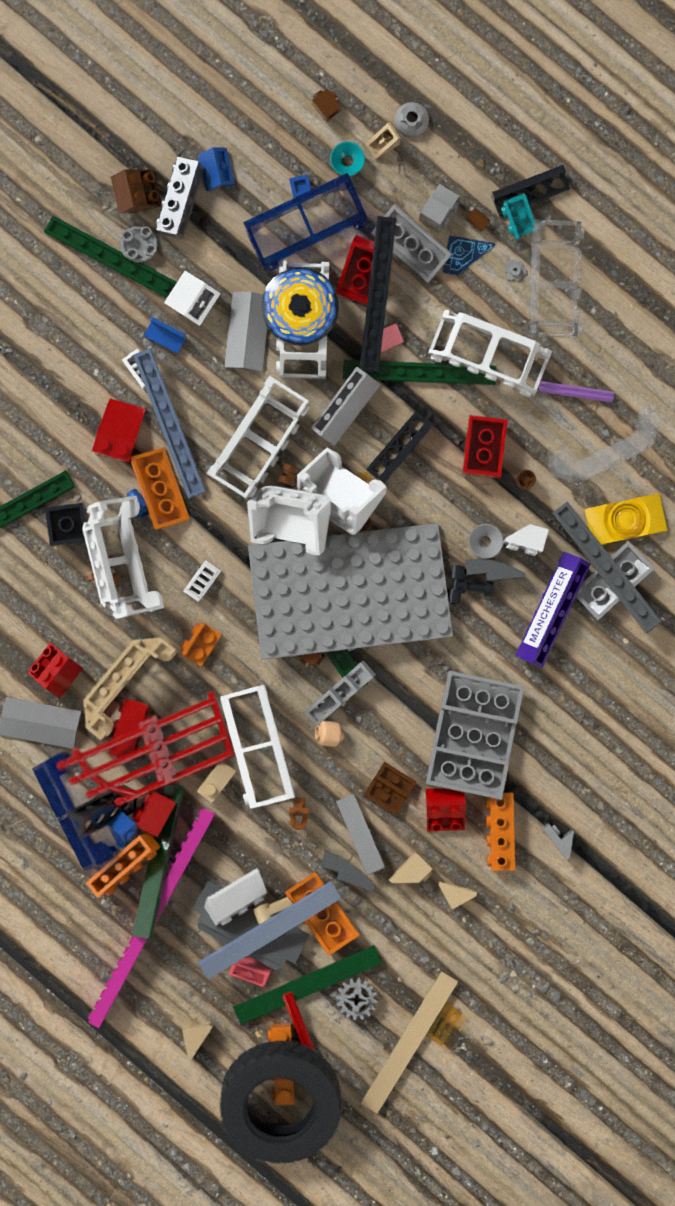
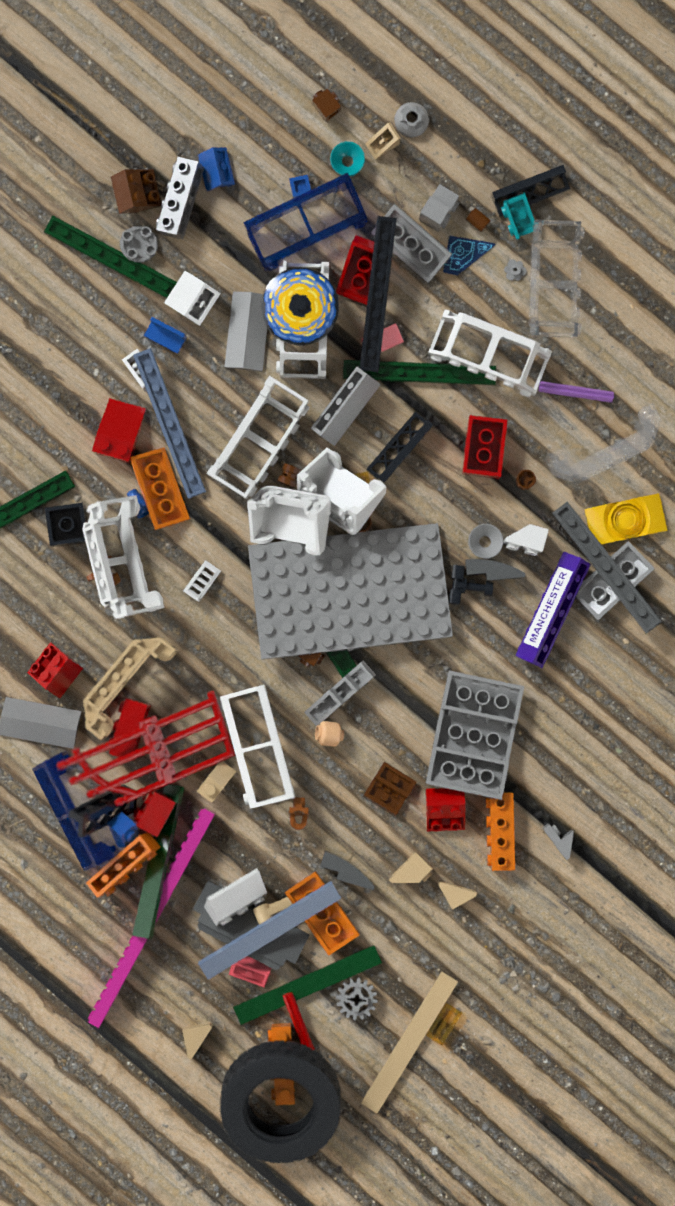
orange bracket [181,622,222,667] -> none
light grey slope [336,794,385,876] -> none

